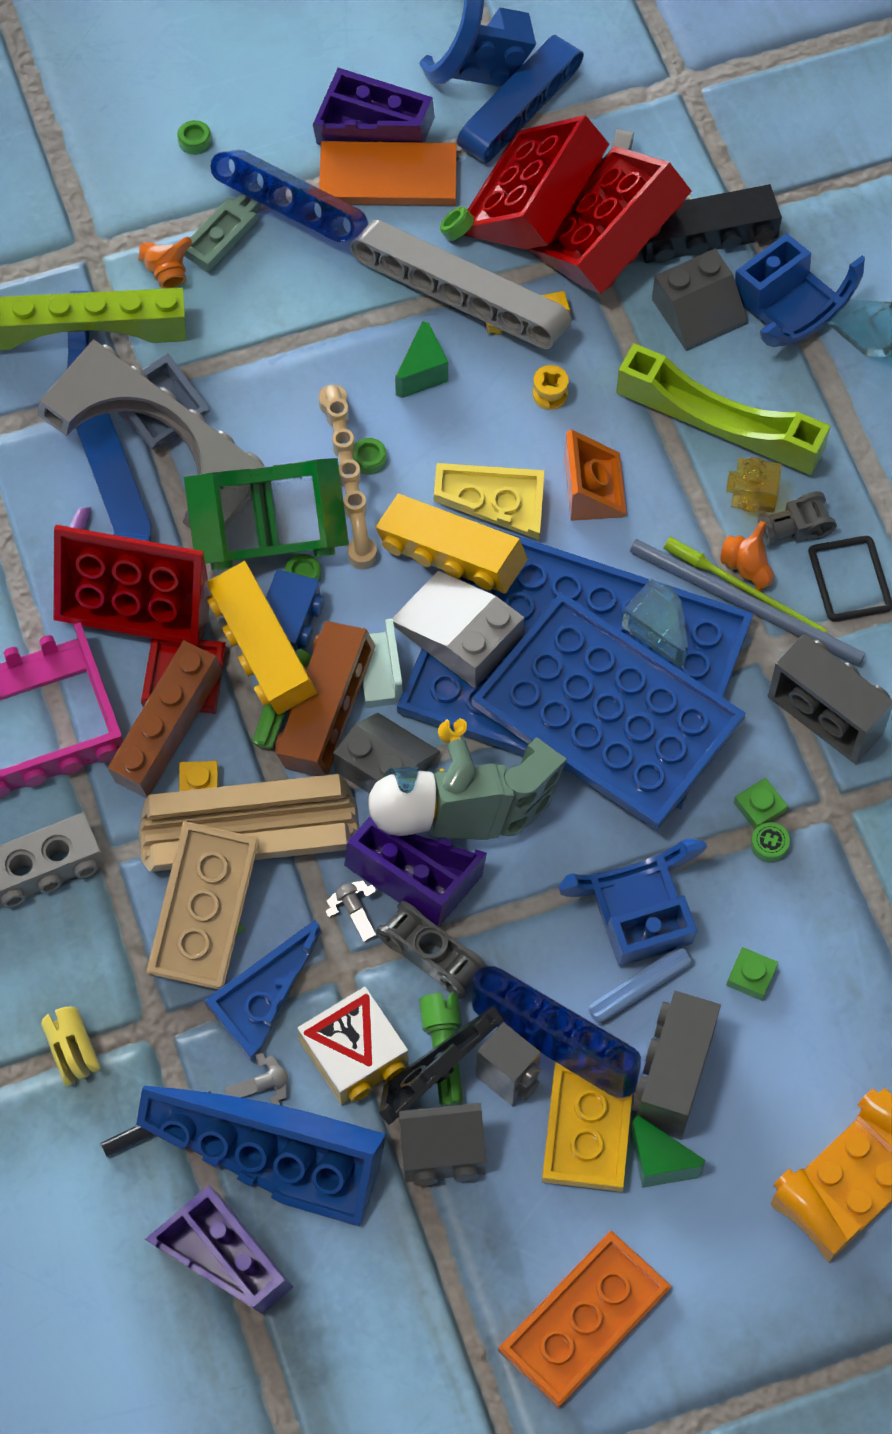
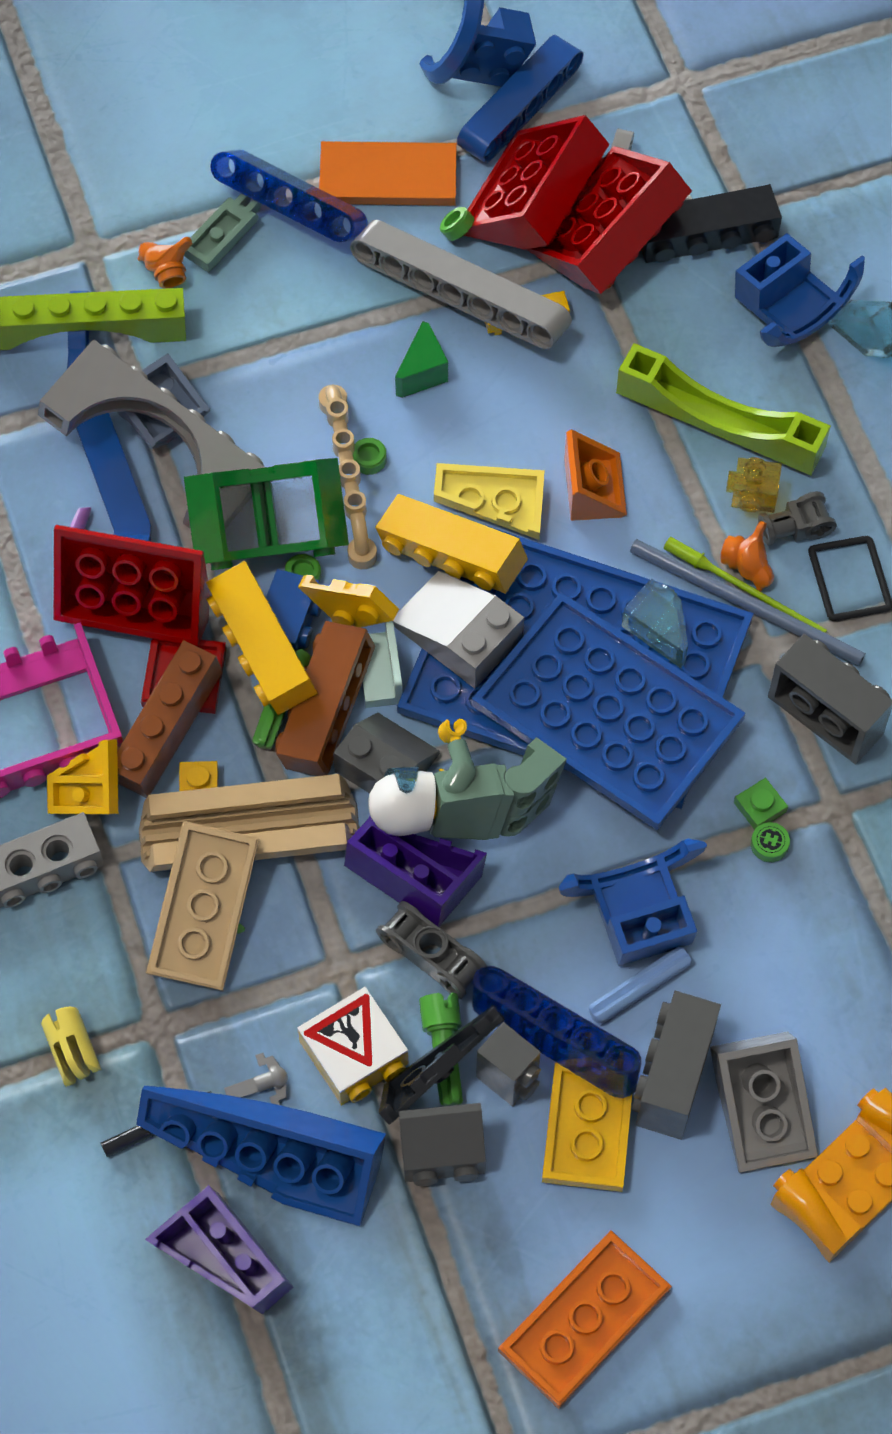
bright green tile [177,120,212,155] -> none
blue wing [205,920,322,1062] -> none
dark purple wedge [313,67,435,145] -> none
piece [325,880,377,942] -> none
yellow wheel [533,365,569,410] -> none
green slope [631,1115,706,1188] -> none
dark grey slope [652,248,747,351] -> none
bright green plate [726,947,778,1001] -> none
none -> yellow wing [47,739,119,814]
none -> yellow wing [298,575,399,628]
none -> light grey slope [710,1032,818,1173]

